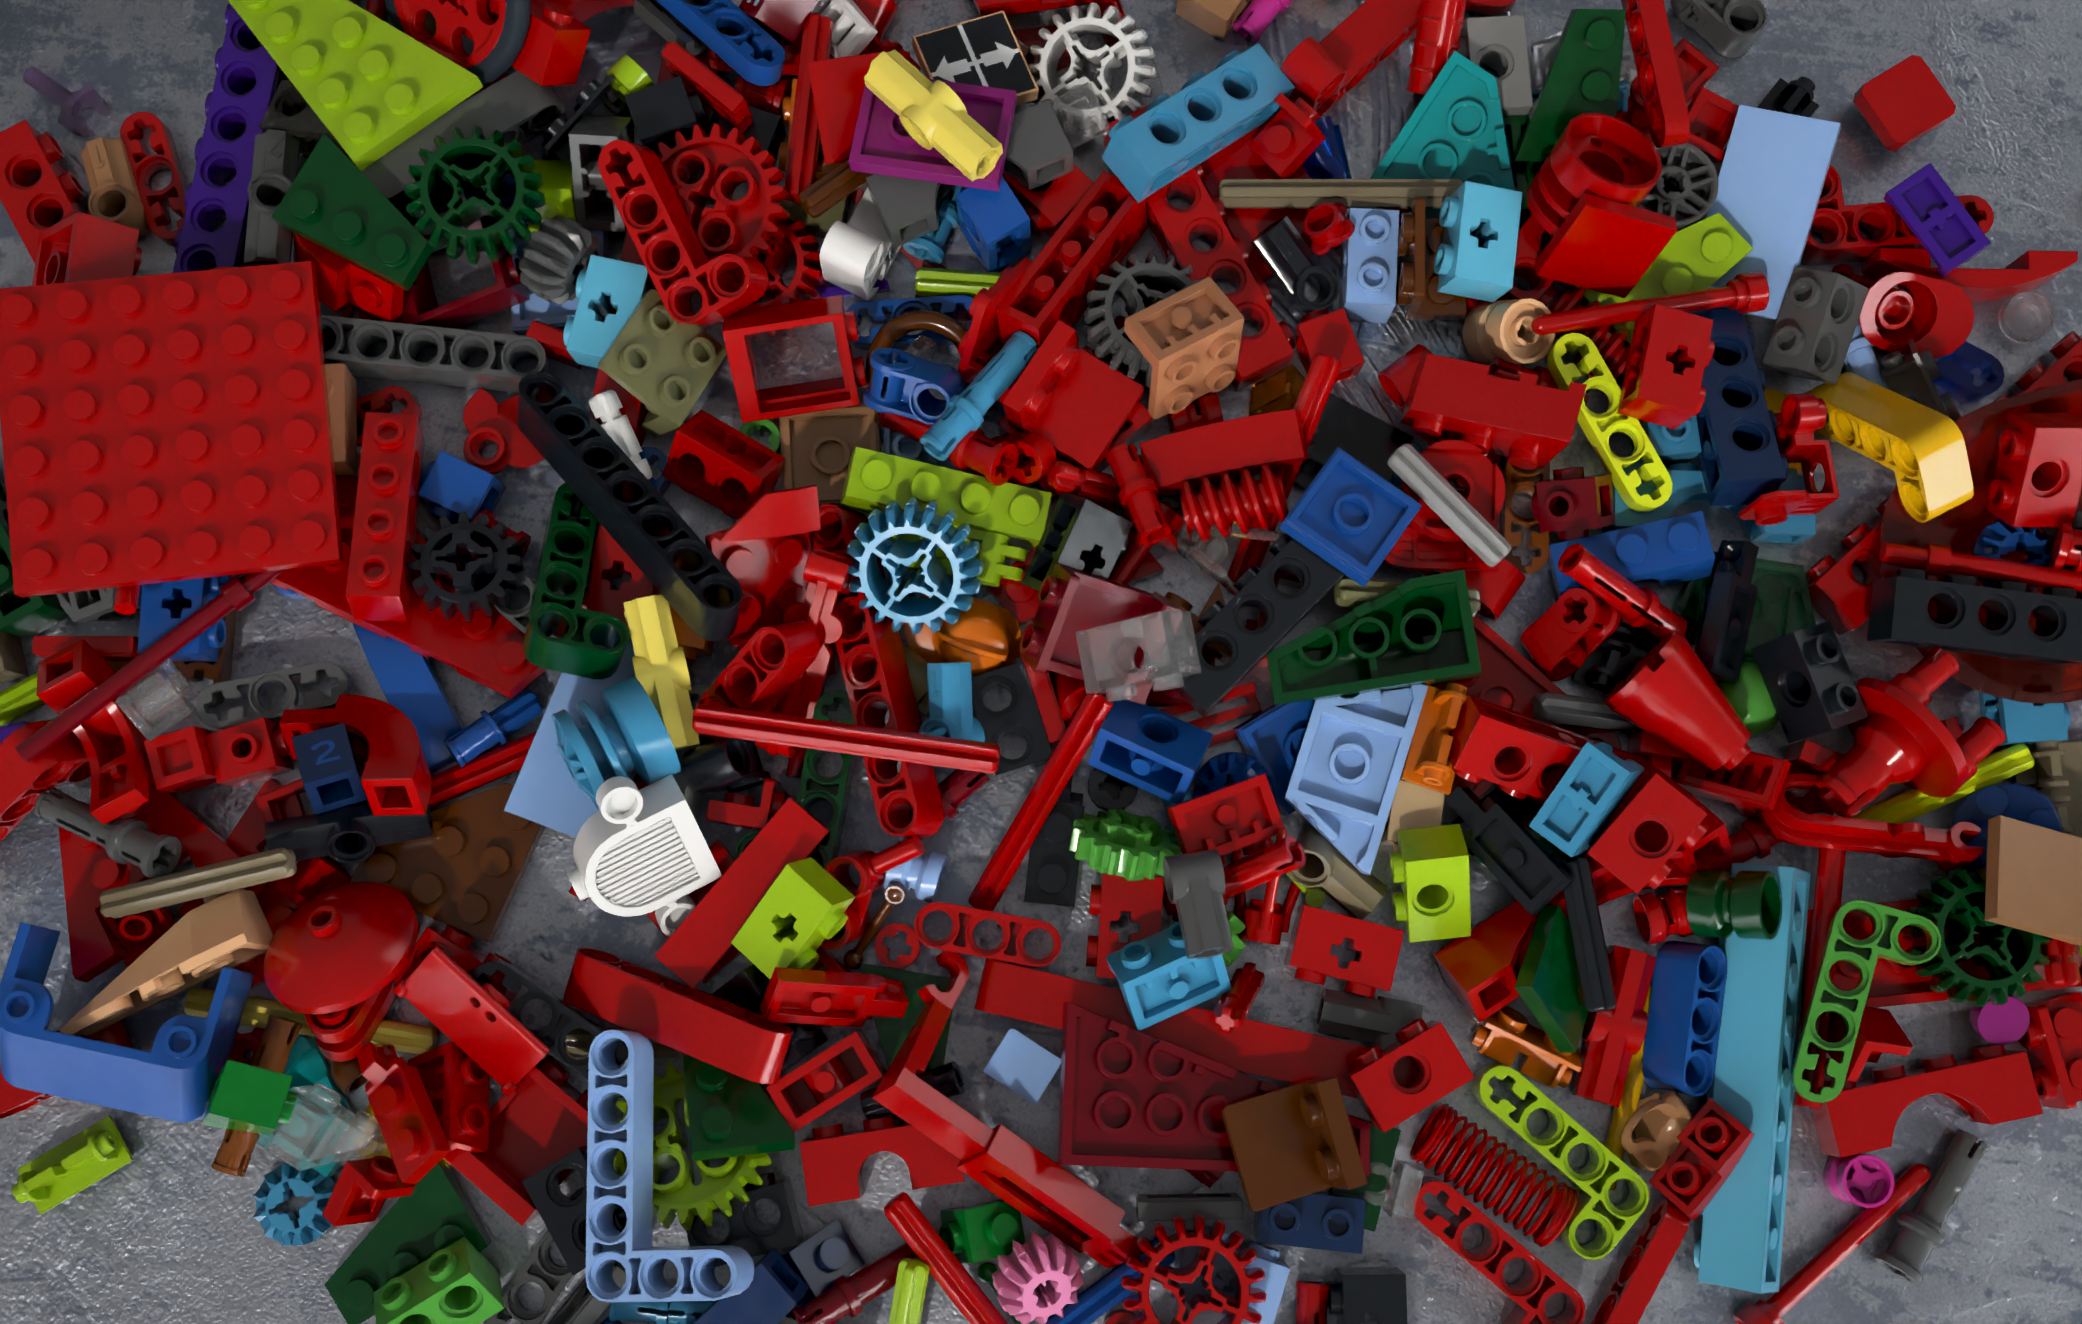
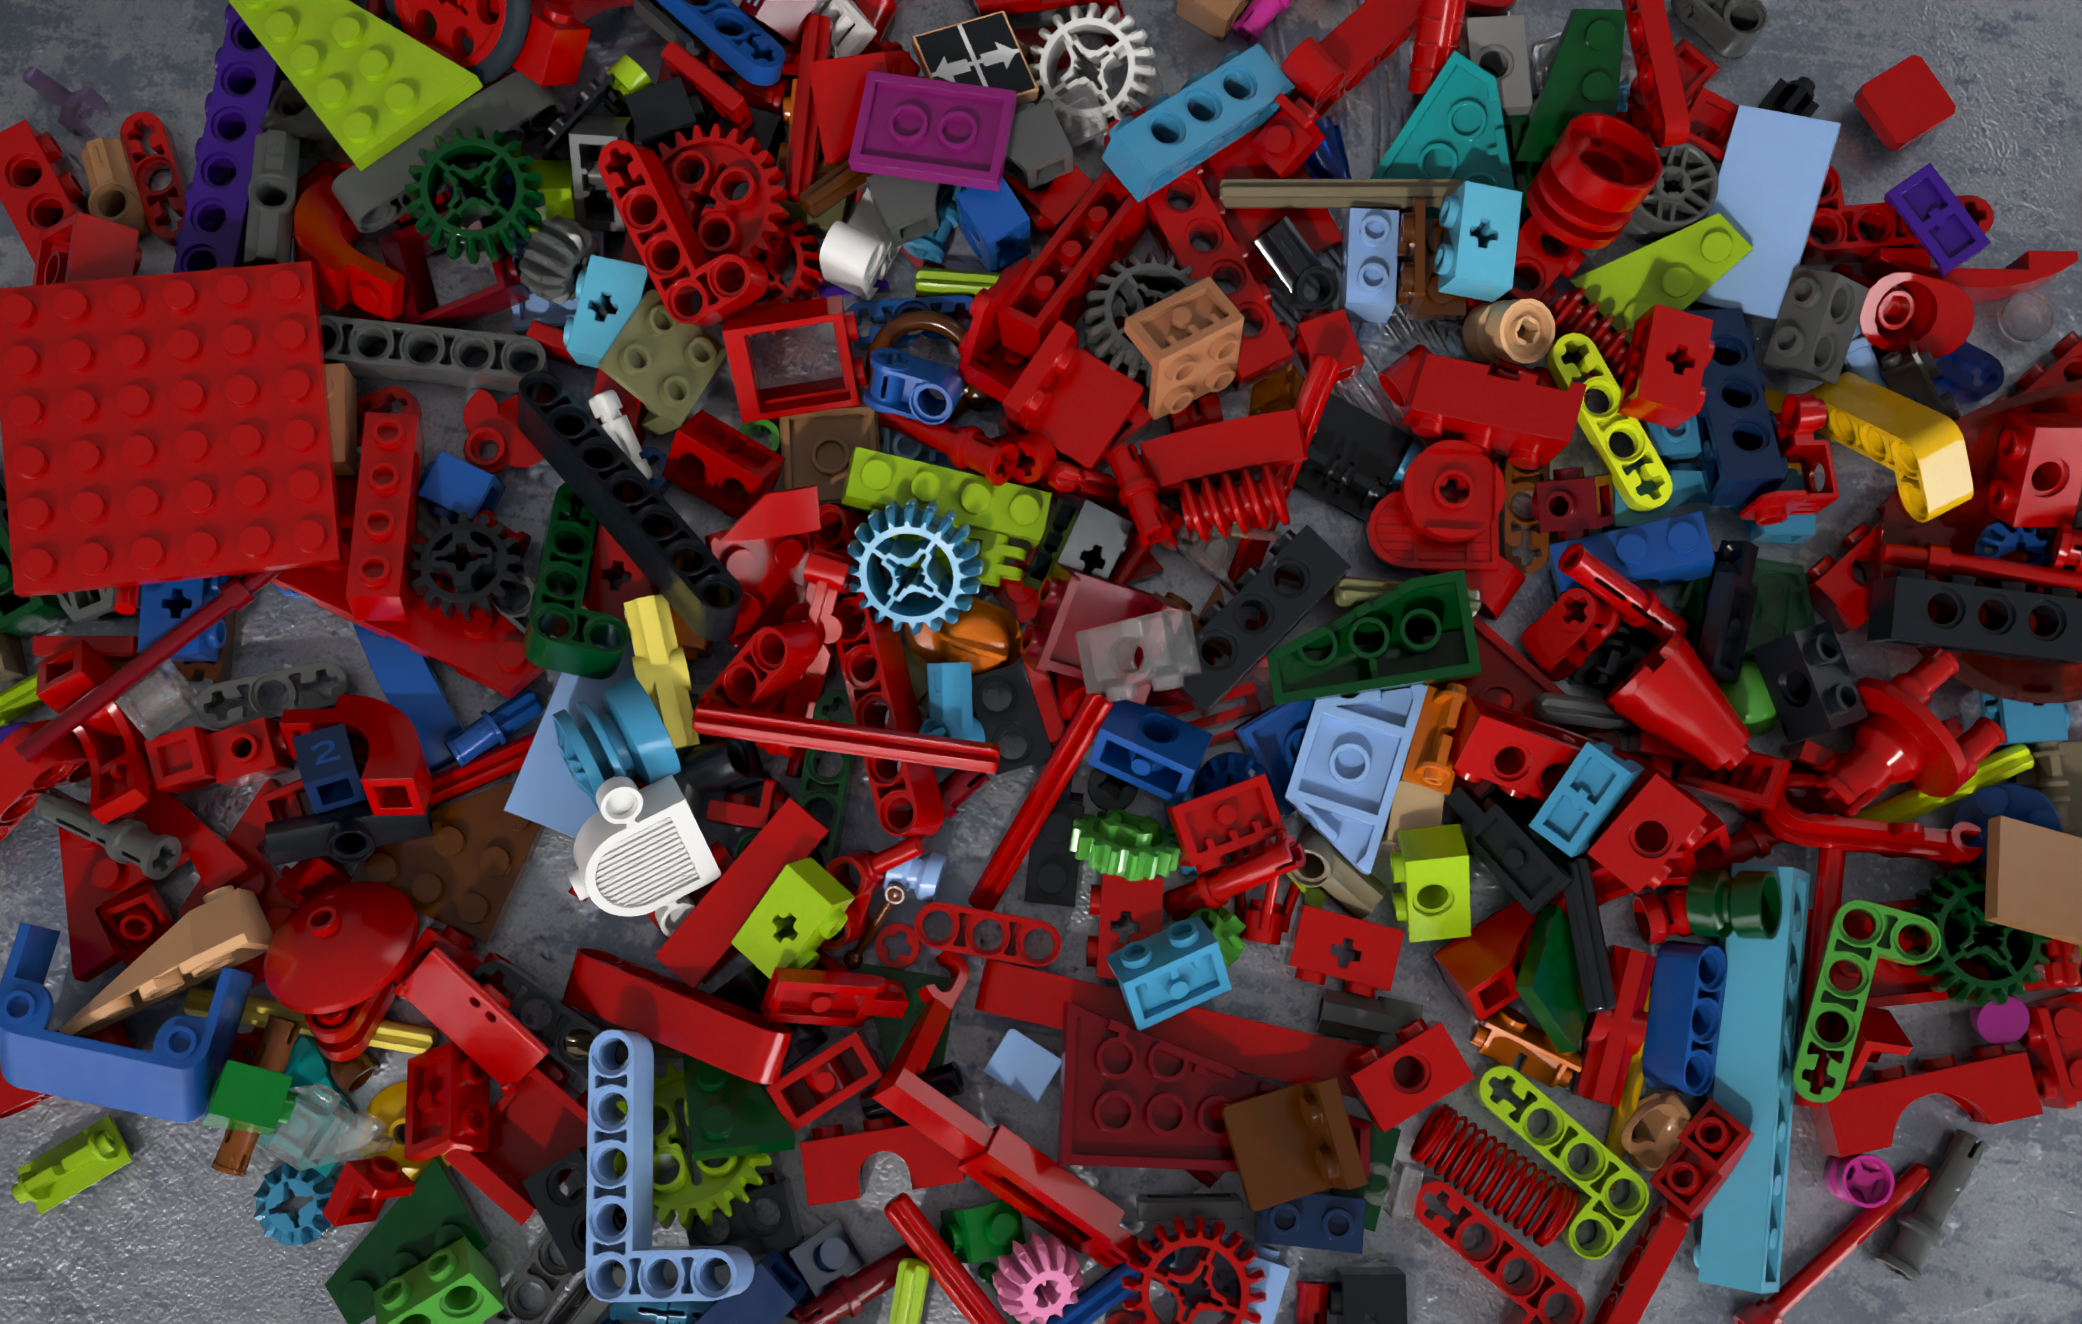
dark tan axle [99,847,297,919] -> none
dark green wing [272,133,433,291] -> none
red hinge [357,1042,451,1184] -> none
light yellow piece [864,49,1003,182] -> none
dark azure pin [920,330,1039,461] -> none
dark grey piece [1163,849,1234,959] -> none
red axle [1212,962,1265,1033] -> none
blue tile [1279,447,1422,587] -> none
red plate [1303,202,1355,255] -> none
light grey axle [1387,443,1512,567] -> none
red piece [1531,271,1769,335] -> none
red tile [1535,193,1678,298] -> none

